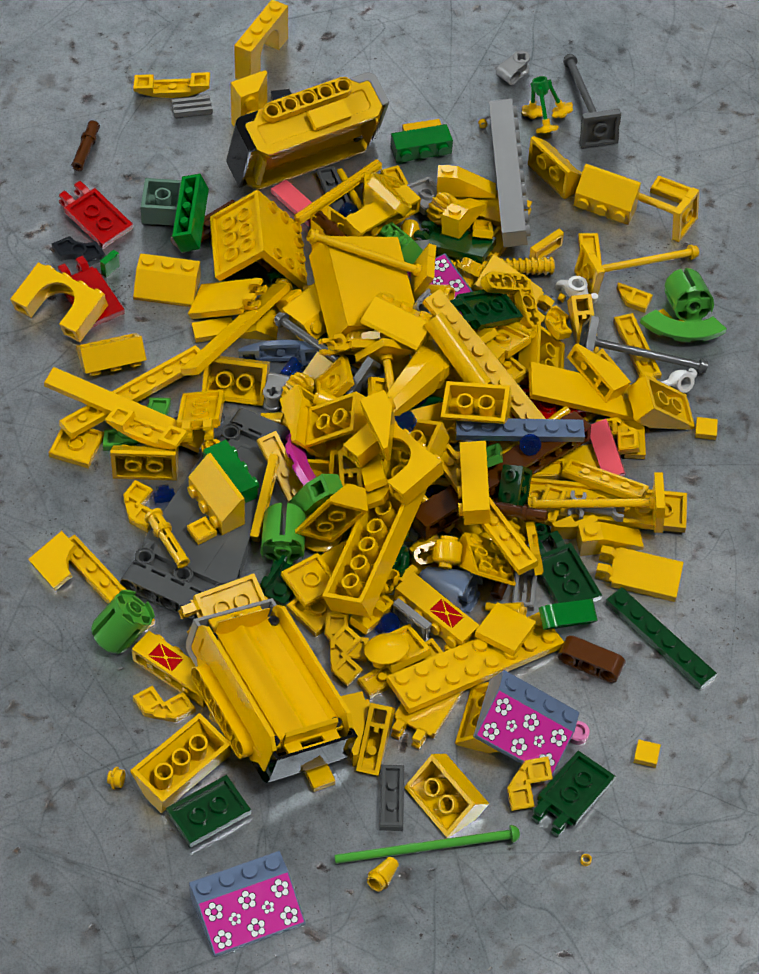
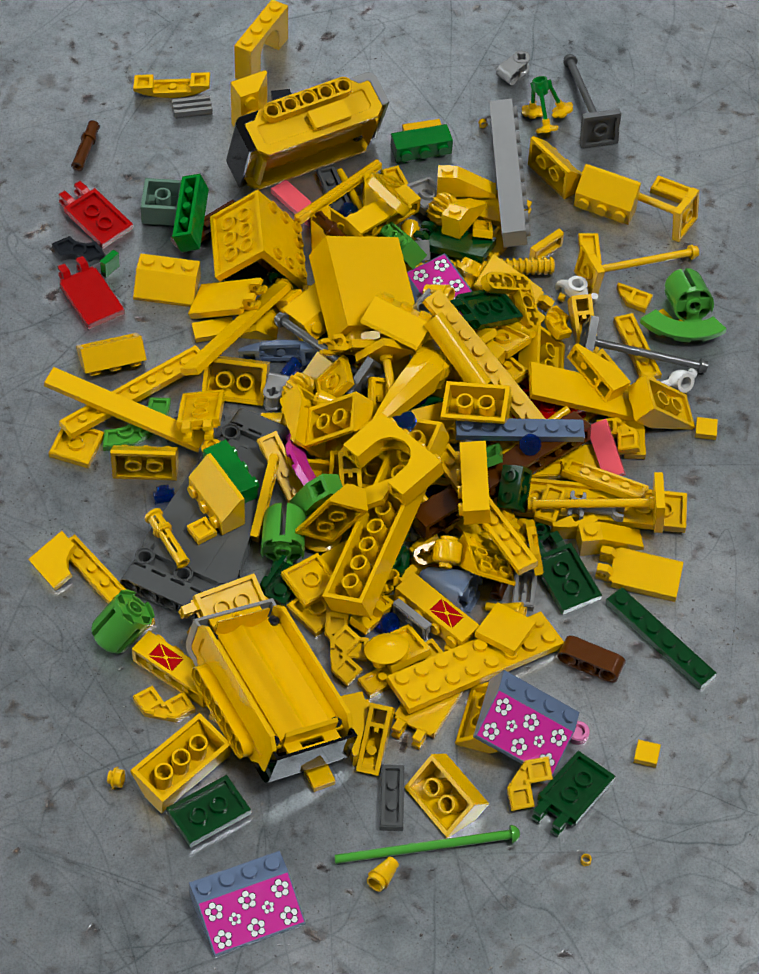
yellow arch [10,262,108,342] -> none
yellow slope [105,405,188,449] -> none
yellow tile [123,480,156,533] -> none
yellow tile [307,229,436,300] -> none
yellow slope [360,390,396,461] -> none
yellow tile [361,455,388,492] -> none
reddish brown pin [493,501,548,524] -> none
green beam [539,599,598,630] -> none

